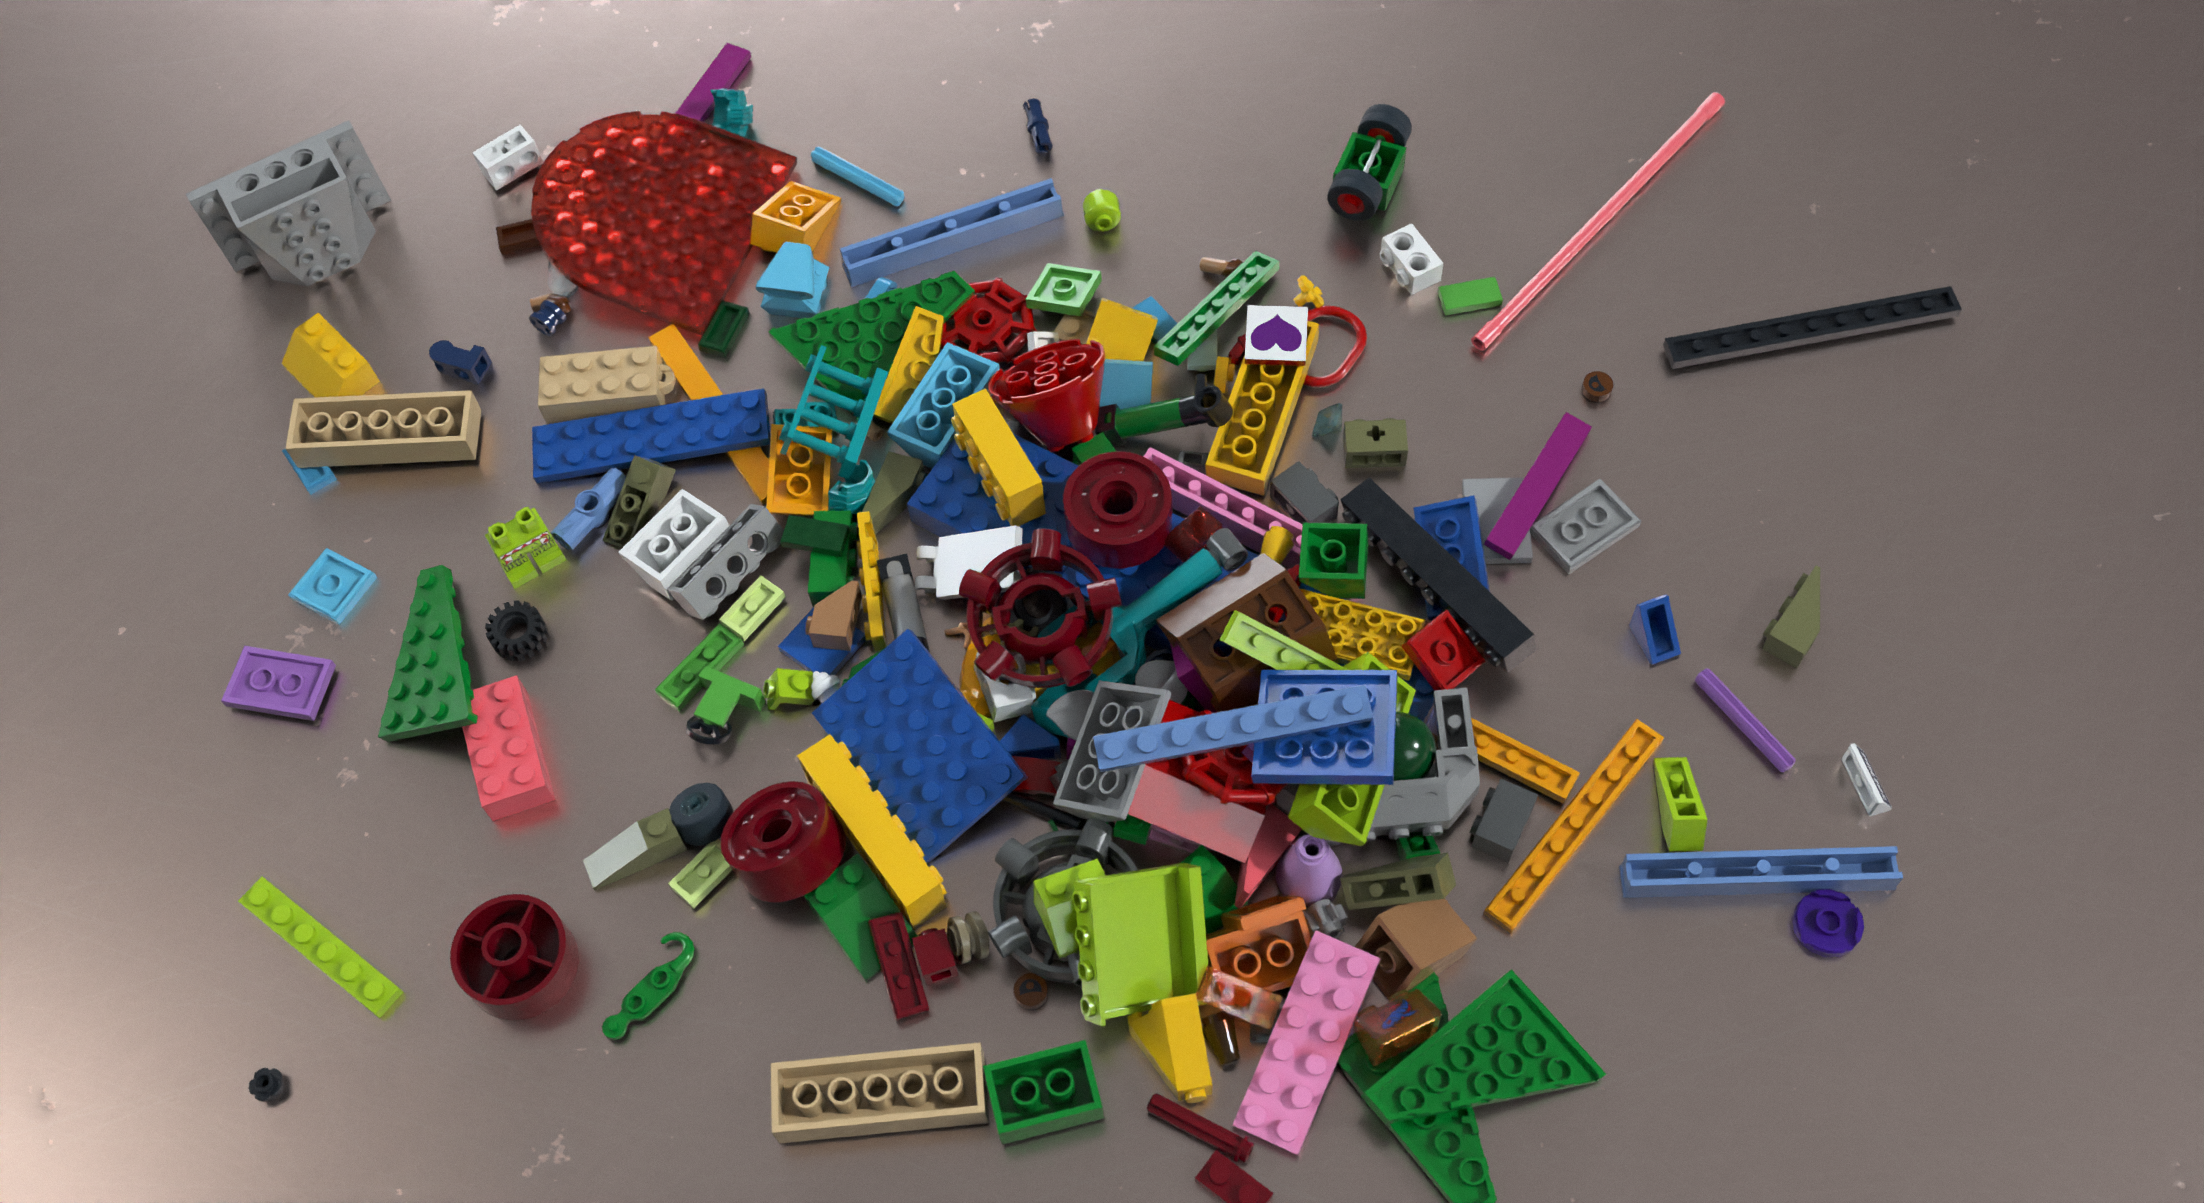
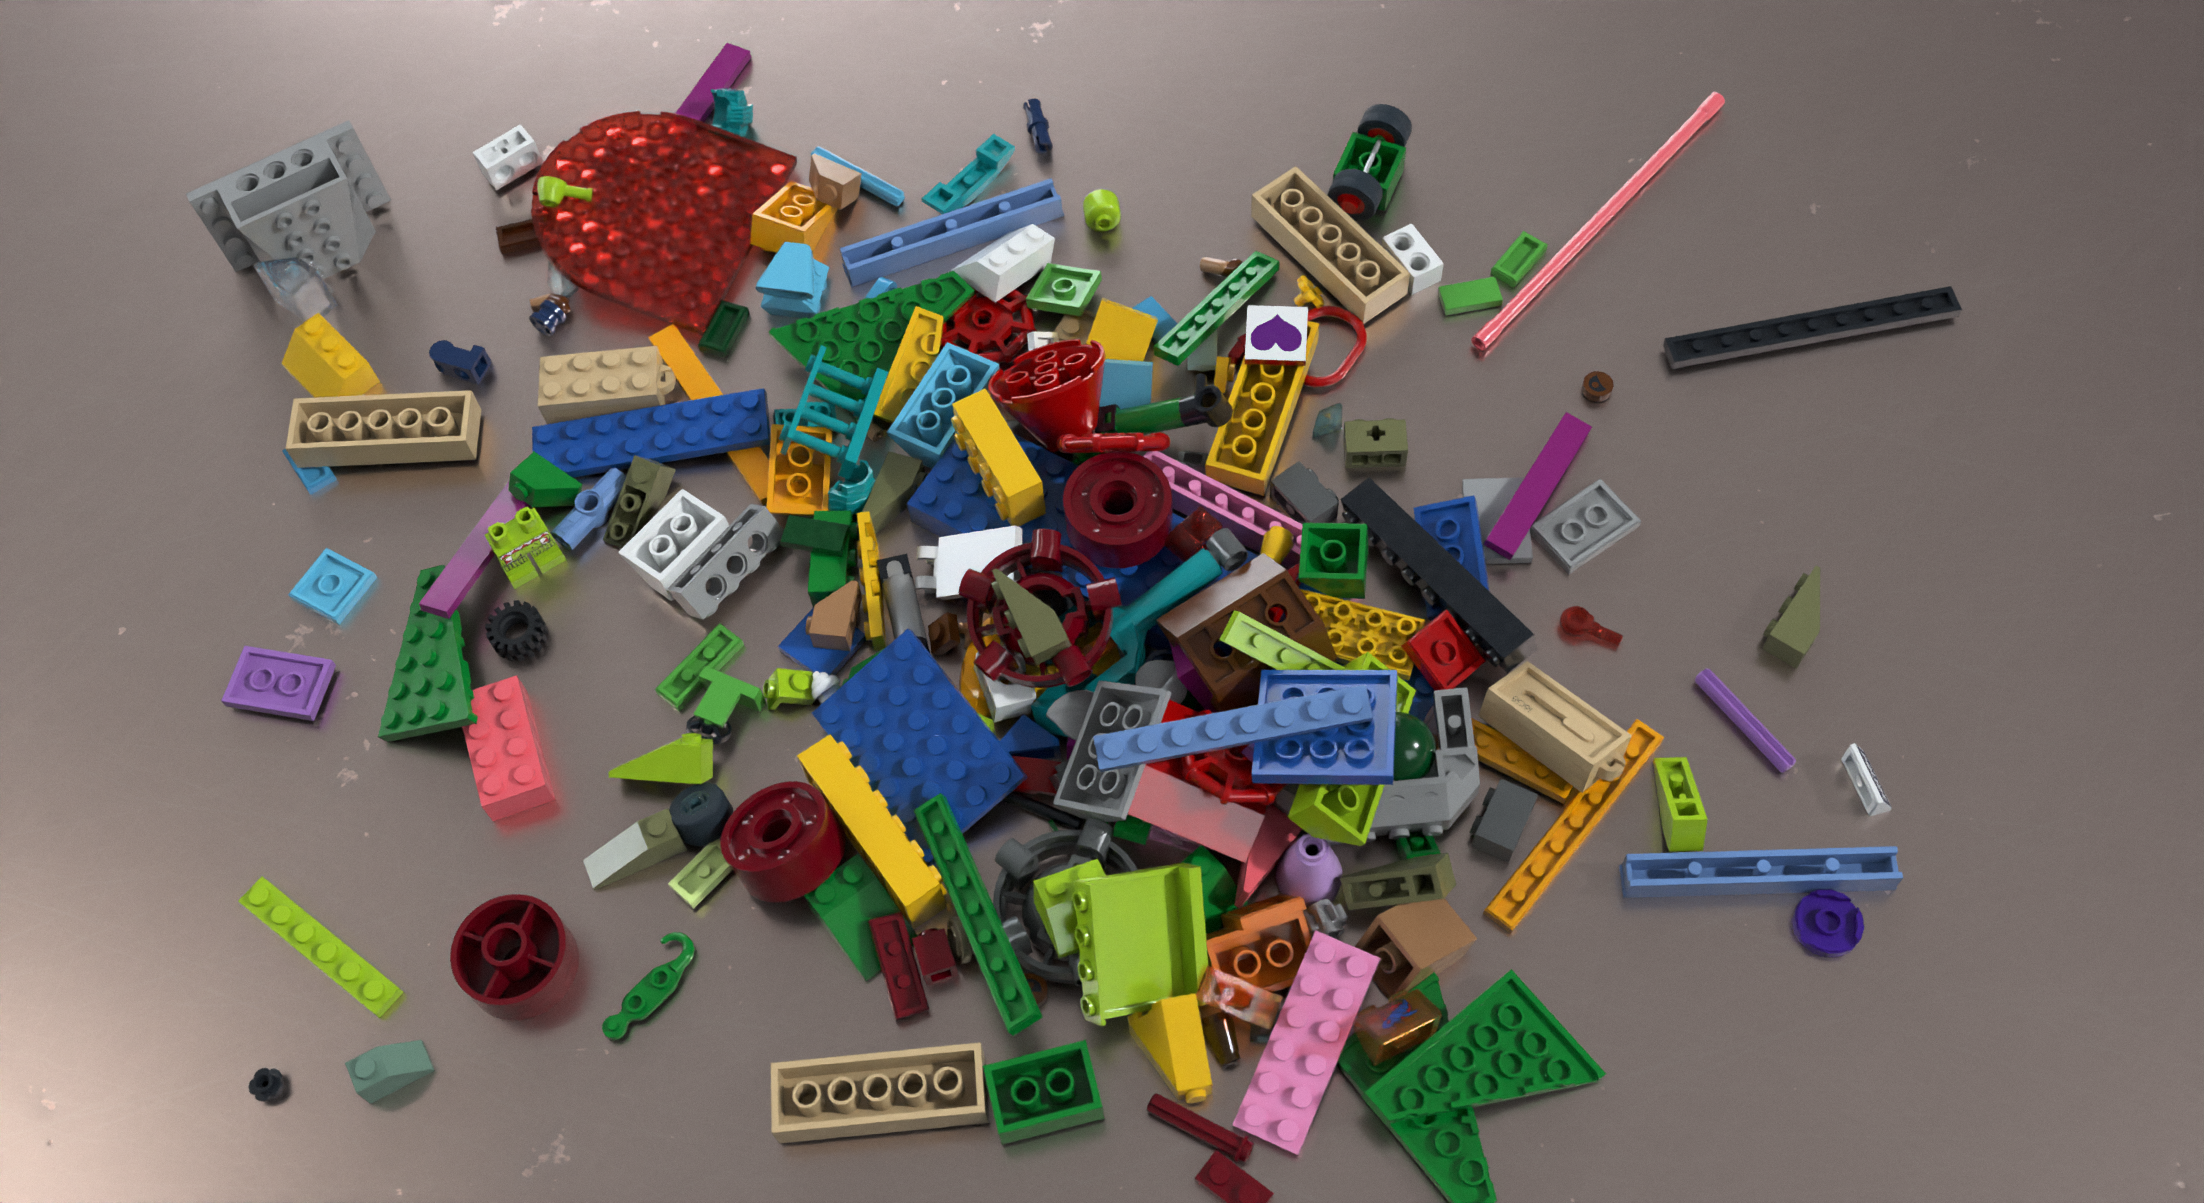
yellowish green plate [719,575,786,641] -> none
blue slope [1629,594,1681,665] -> none
none -> clear slope [253,257,338,321]
none -> sand green slope [345,1040,435,1104]
none -> magenta tile [419,481,530,619]
none -> green slope [508,452,582,507]
none -> lime bar [537,176,593,208]
none -> lime slope [608,733,713,784]
none -> medium nougat slope [809,153,862,210]
none -> green tile [913,793,1043,1036]
none -> teal slope [922,134,1015,214]
none -> reddish brown plate [928,612,960,656]
none -> white slope [952,224,1055,302]
none -> olive slope [991,568,1072,665]
none -> red plate [1056,432,1170,453]
none -> tan brick [1251,166,1410,324]
none -> tan piece [1478,661,1632,793]
none -> bright green tile [1490,231,1548,288]
none -> clear red plate [1559,606,1623,647]

